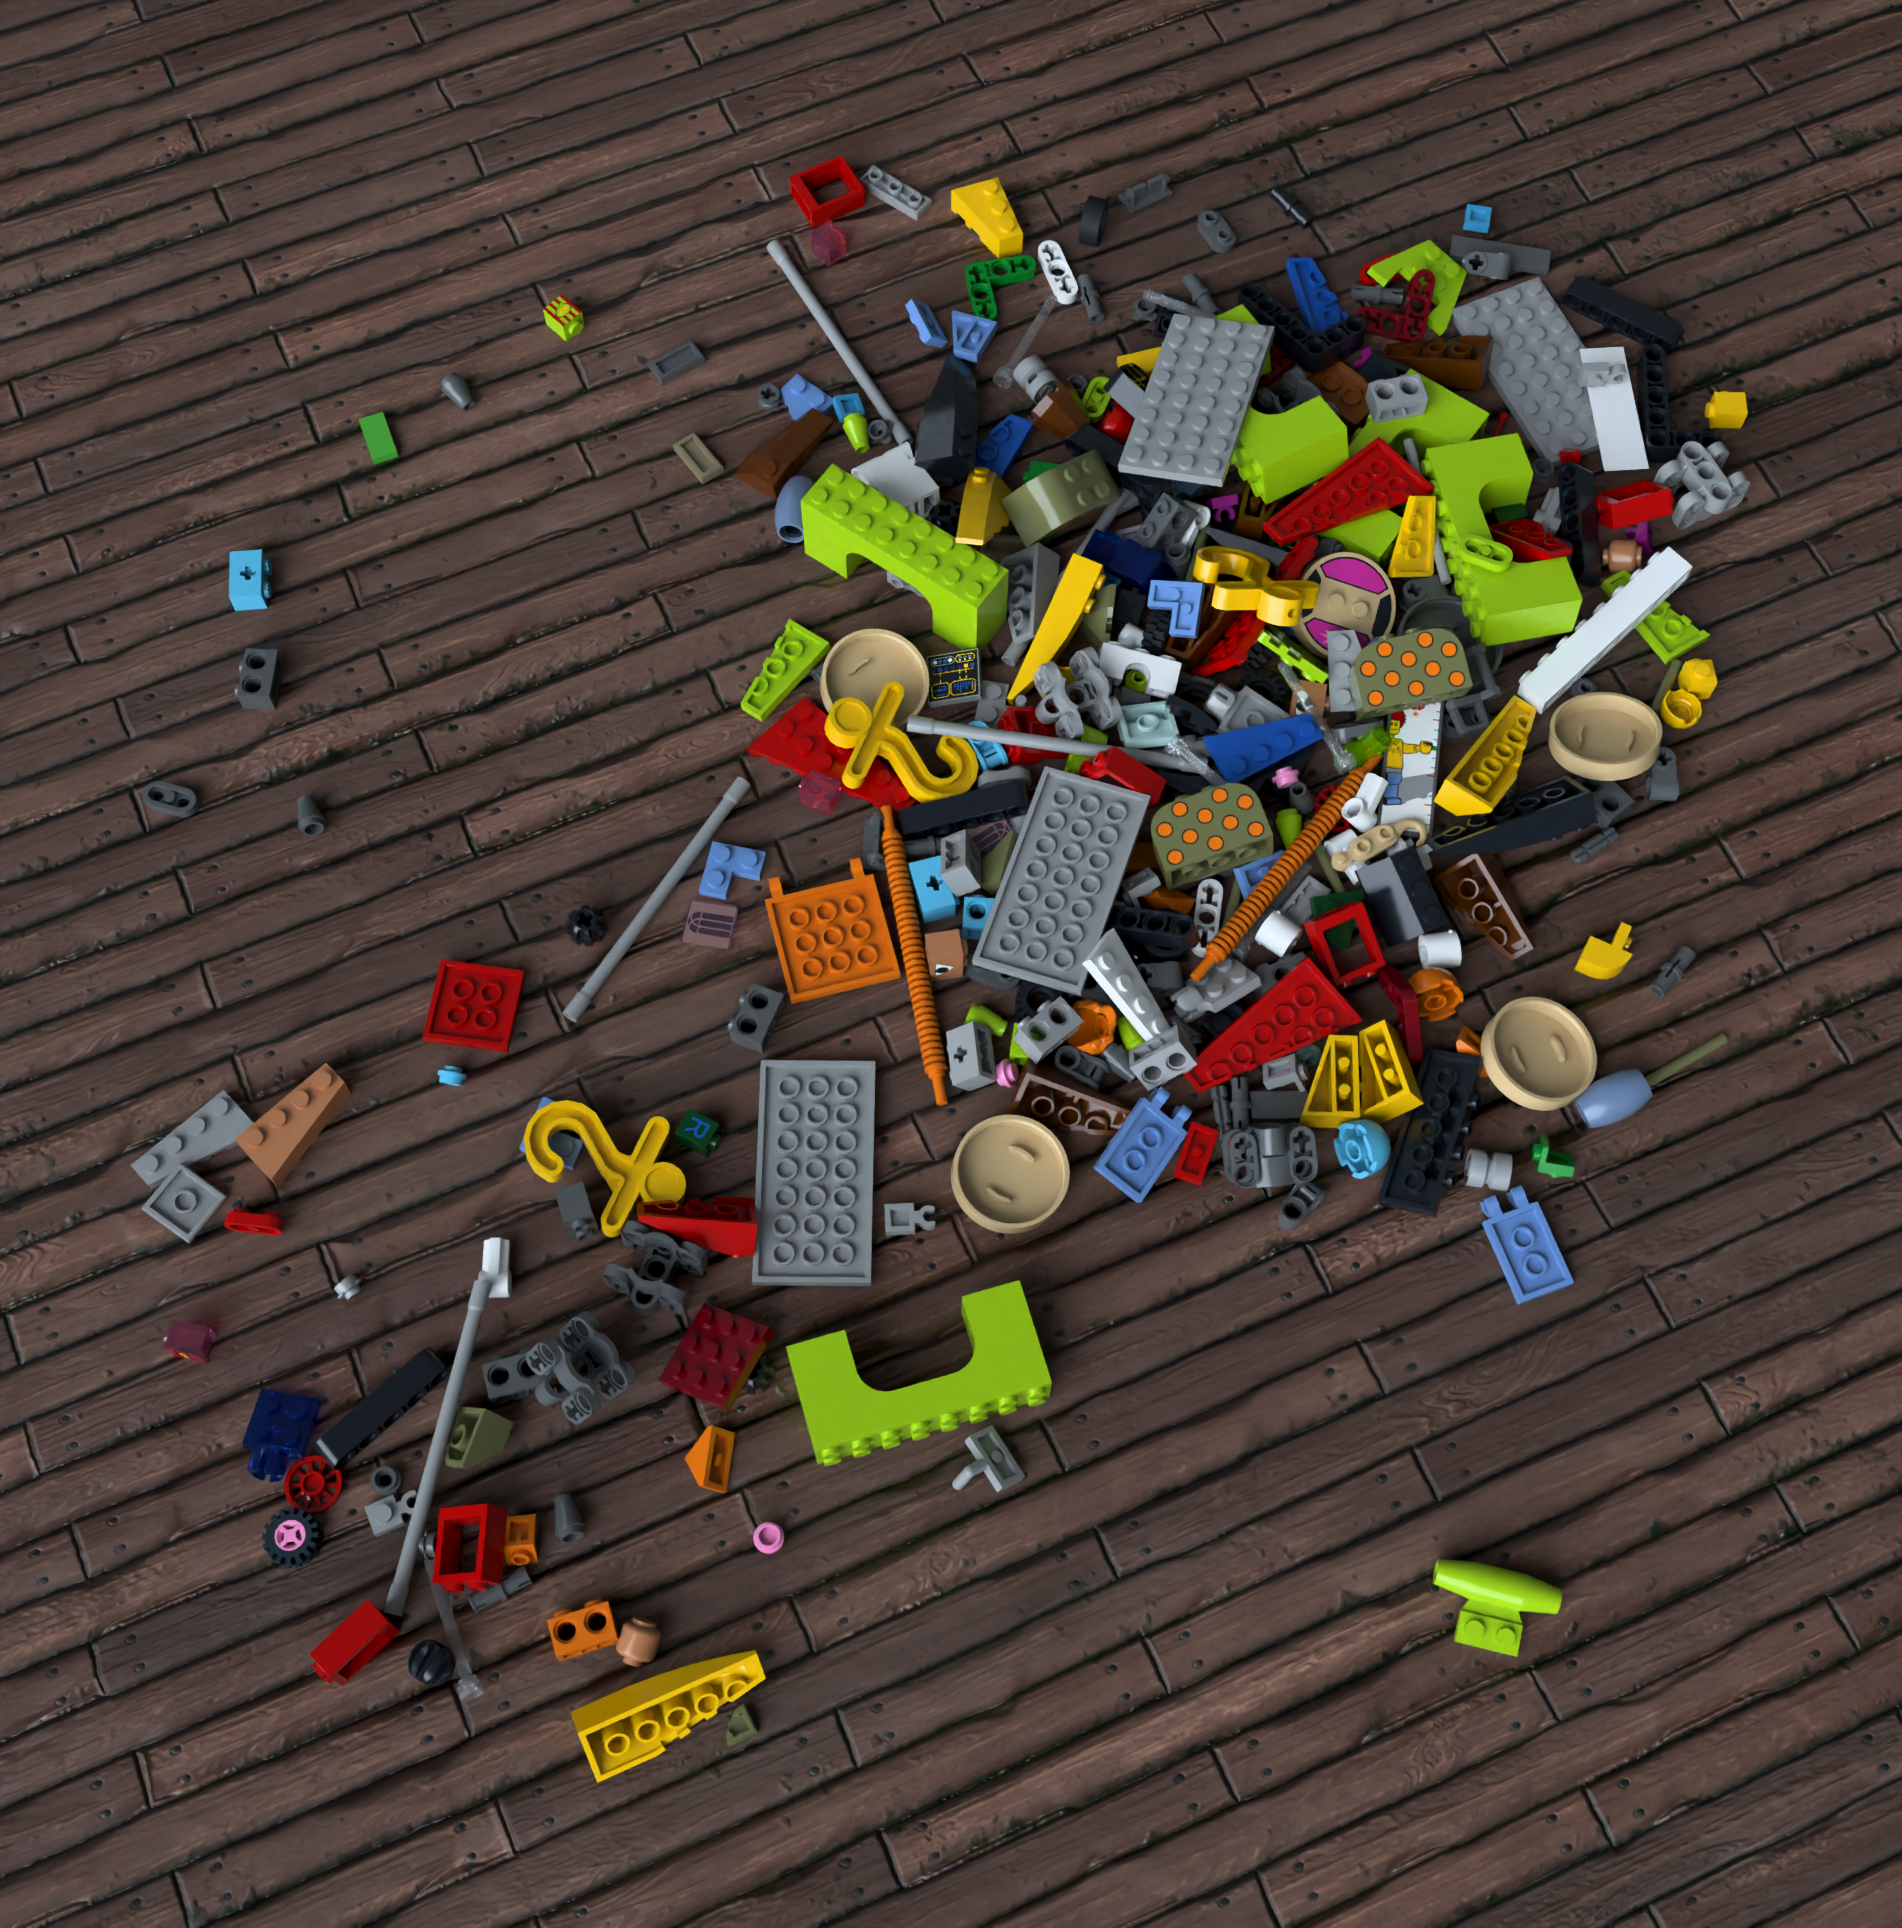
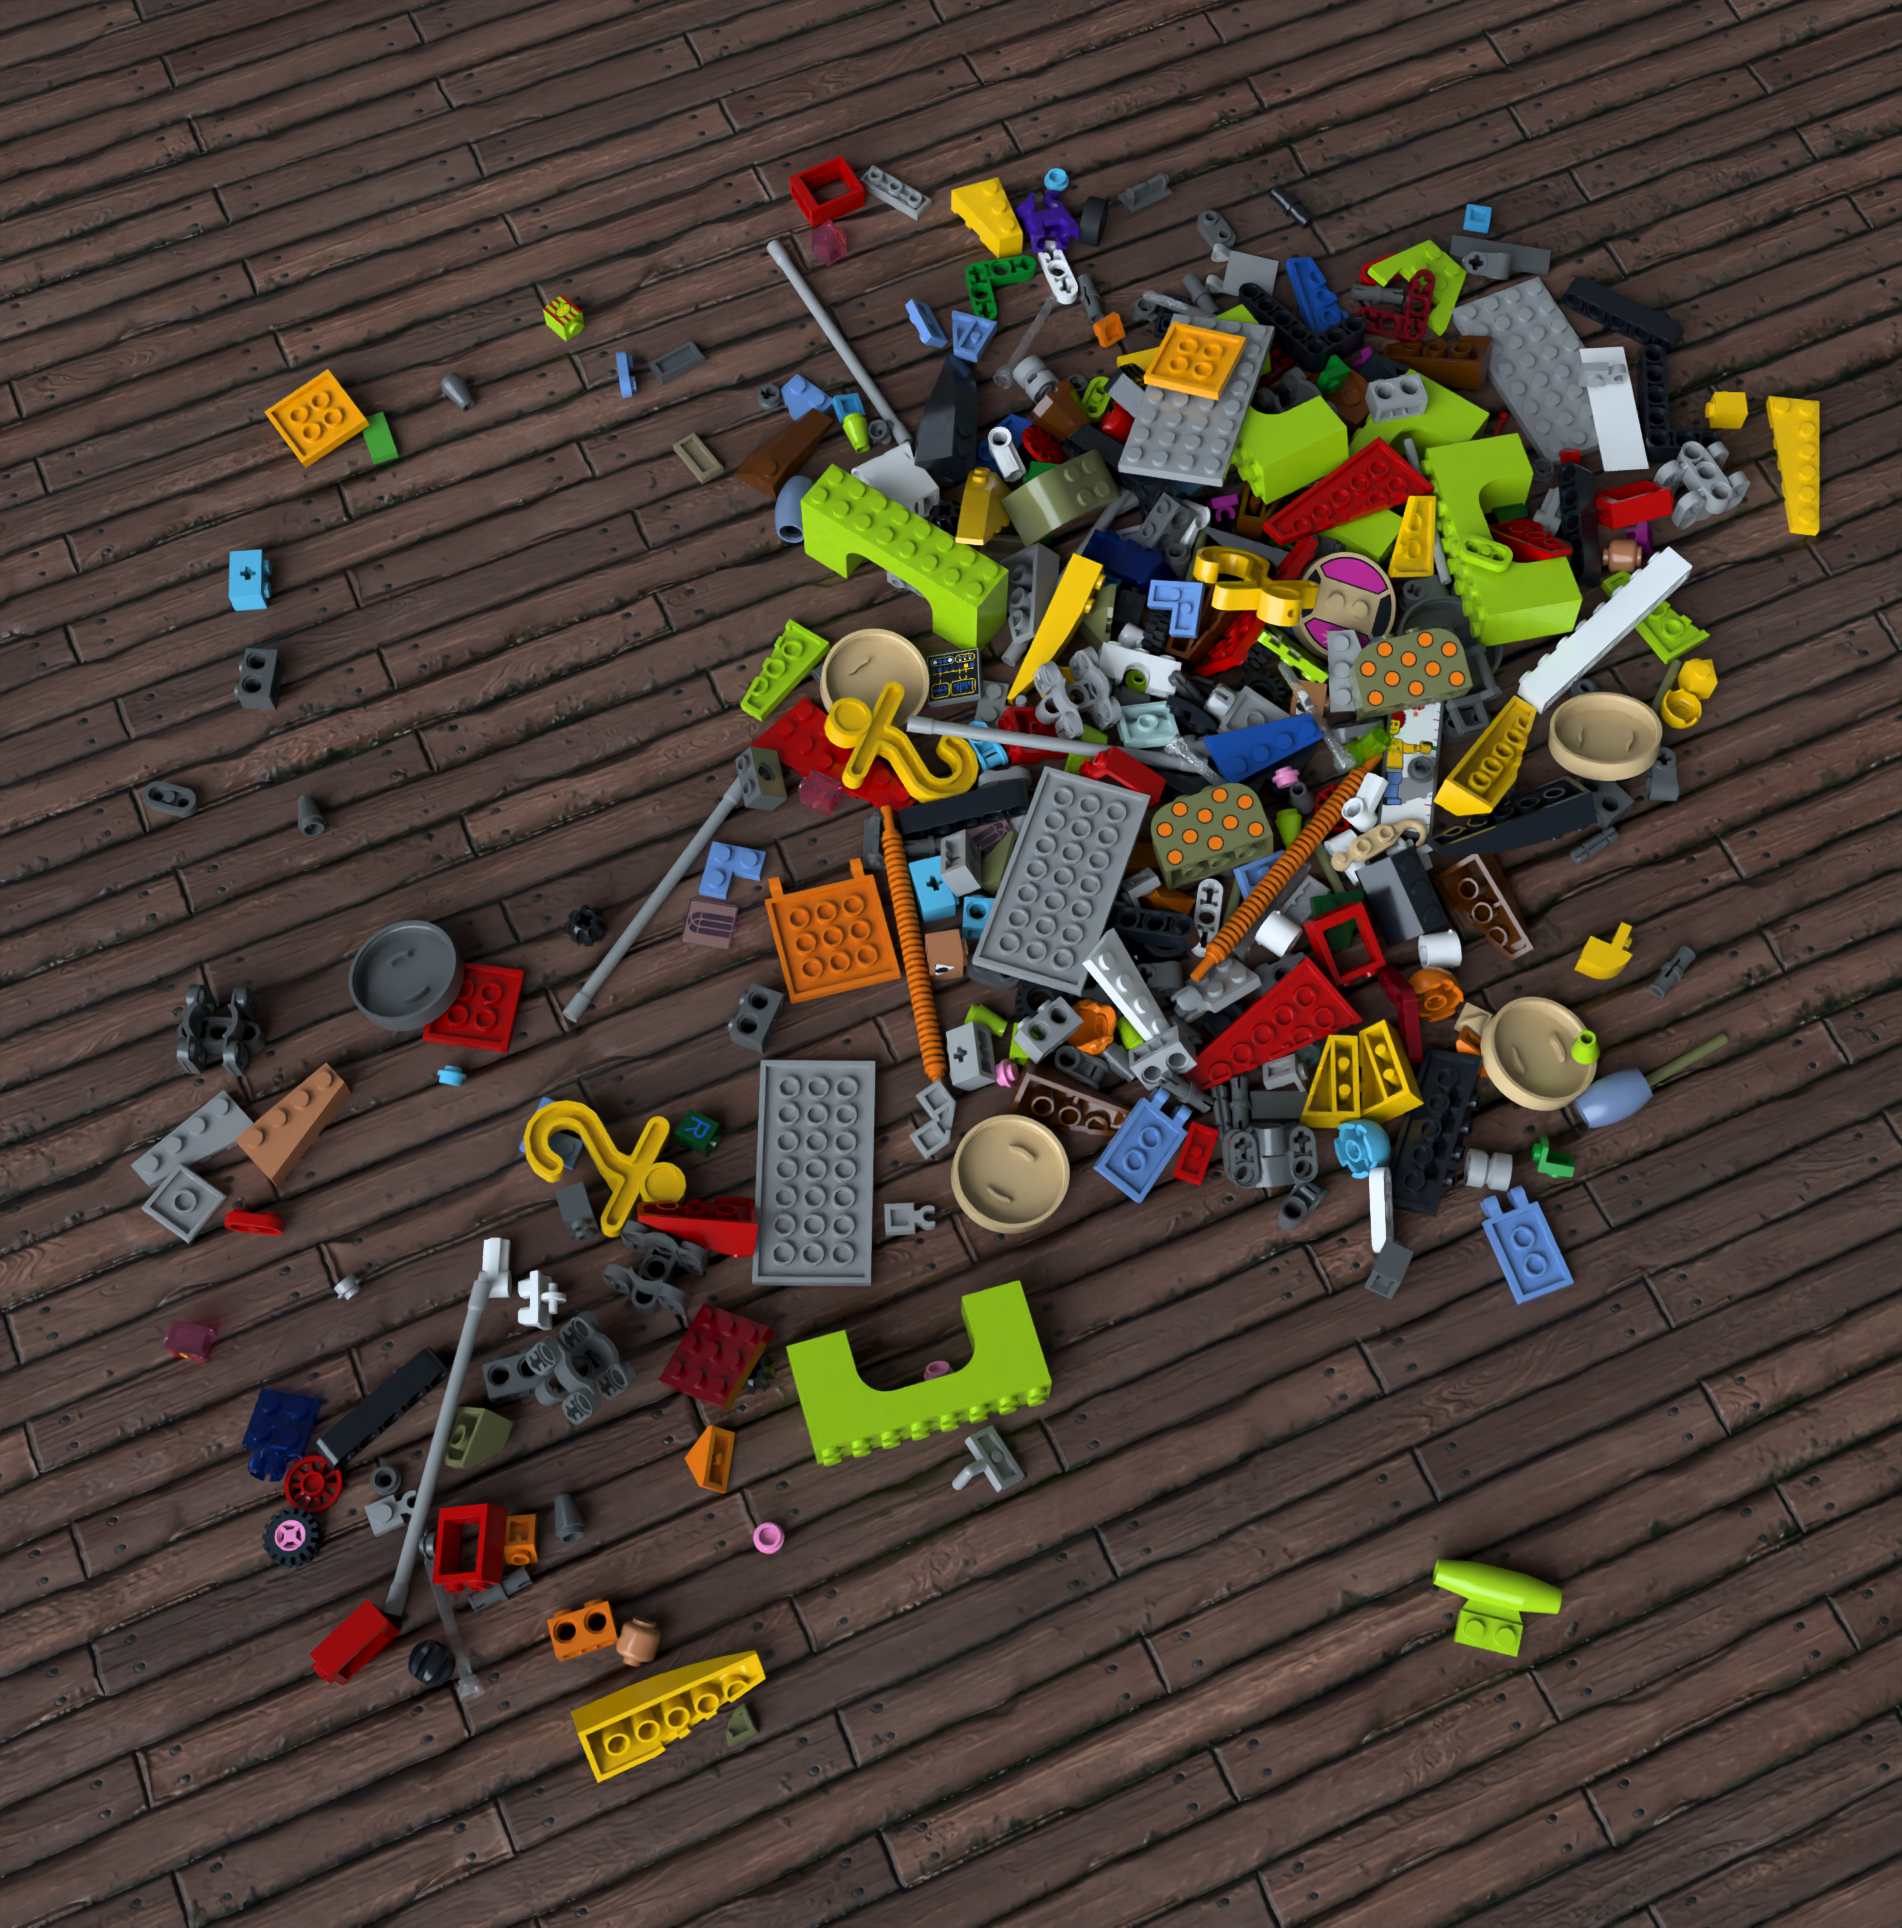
none -> dark grey piece [177,984,266,1076]
none -> light orange plate [265,369,370,468]
none -> dark grey brick [348,920,465,1031]
none -> white hips [518,1270,566,1331]
none -> medium blue plate [616,351,637,398]
none -> dark grey brick [735,746,787,811]
none -> light grey tile [909,1079,956,1160]
none -> bright pink plate [924,1361,954,1381]
none -> white piece [988,427,1026,482]
none -> dark purple animal [1013,190,1080,253]
none -> red wheel [1022,425,1064,464]
none -> medium azure plate [1044,168,1069,192]
none -> orange tile [1092,312,1126,348]
none -> light orange plate [1144,322,1247,400]
none -> dark grey pin [1159,1070,1214,1113]
none -> dark grey axle [1168,670,1206,711]
none -> light grey flag [1205,243,1279,296]
none -> green bracket [1315,354,1351,396]
none -> dark grey brick [1364,1239,1414,1300]
none -> white beam [1369,1167,1394,1253]
none -> dark grey plate [1407,756,1435,783]
none -> tan tile [1454,1002,1493,1037]
none -> lime cone [1571,1030,1600,1064]
none -> yellow wing [1766,396,1819,536]

